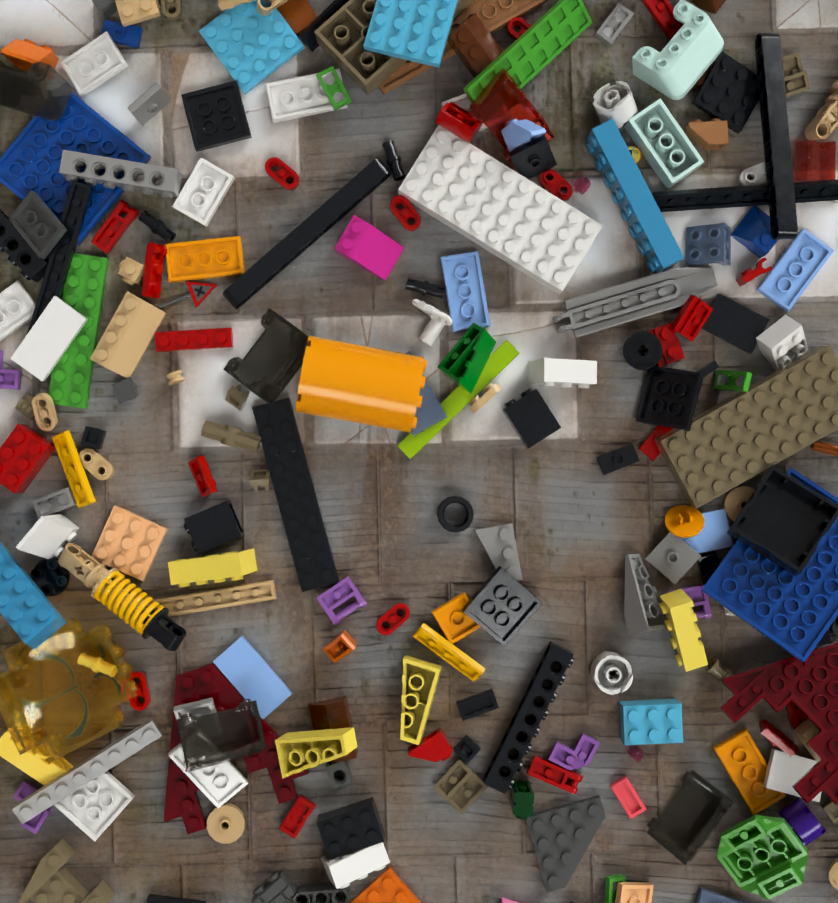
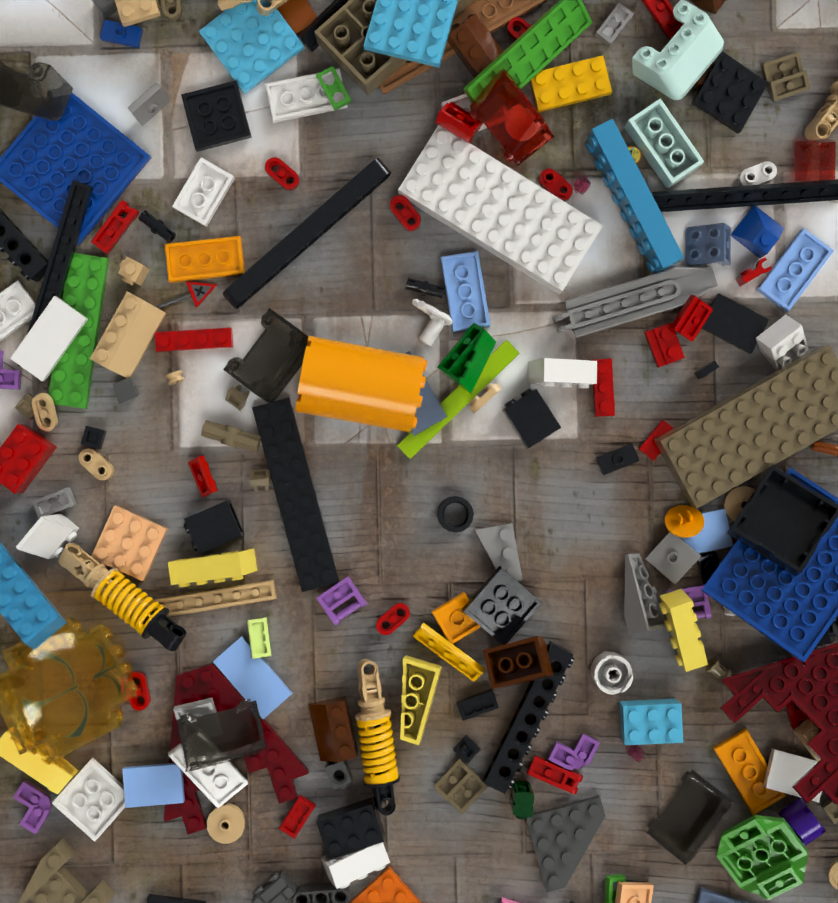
orange slope [1,39,59,80] -> none
dark grey plate [8,191,67,259] -> none
light grey plate [11,718,162,824] -> none
black dish [30,558,70,596] -> none
yellow tile [52,430,96,509] -> none
light grey brick [59,150,182,199] -> none
white tile [60,31,128,97] -> none
light yellow pin [77,652,118,677] -> none
red plate [142,242,167,299] -> none
light yellow wedge [275,727,358,779] -> none
orange slope [322,629,357,663] -> none
dark pink slope [335,215,404,281] -> none
black pin [382,140,406,181] -> none
red slope [408,728,453,762] -> none
light blue slope [501,119,546,152] -> none
black plate [509,135,557,179] -> none
white brick [593,81,638,129] -> none
coral tile [609,775,647,820] -> none
black plate [623,331,663,370] -> none
black plate [636,366,704,431] -> none
medium nougat slope [684,118,729,150] -> none
bright green piece [713,370,752,392] -> none
black beam [755,33,798,240] -> none
red plate [759,719,796,757] -> none
none -> light blue tile [122,763,185,808]
none -> yellowish green plate [247,617,271,659]
none -> piece [355,659,400,816]
none -> reddish brown brick [483,636,553,689]
none -> yellow plate [530,55,612,112]
none -> red plate [592,358,615,417]

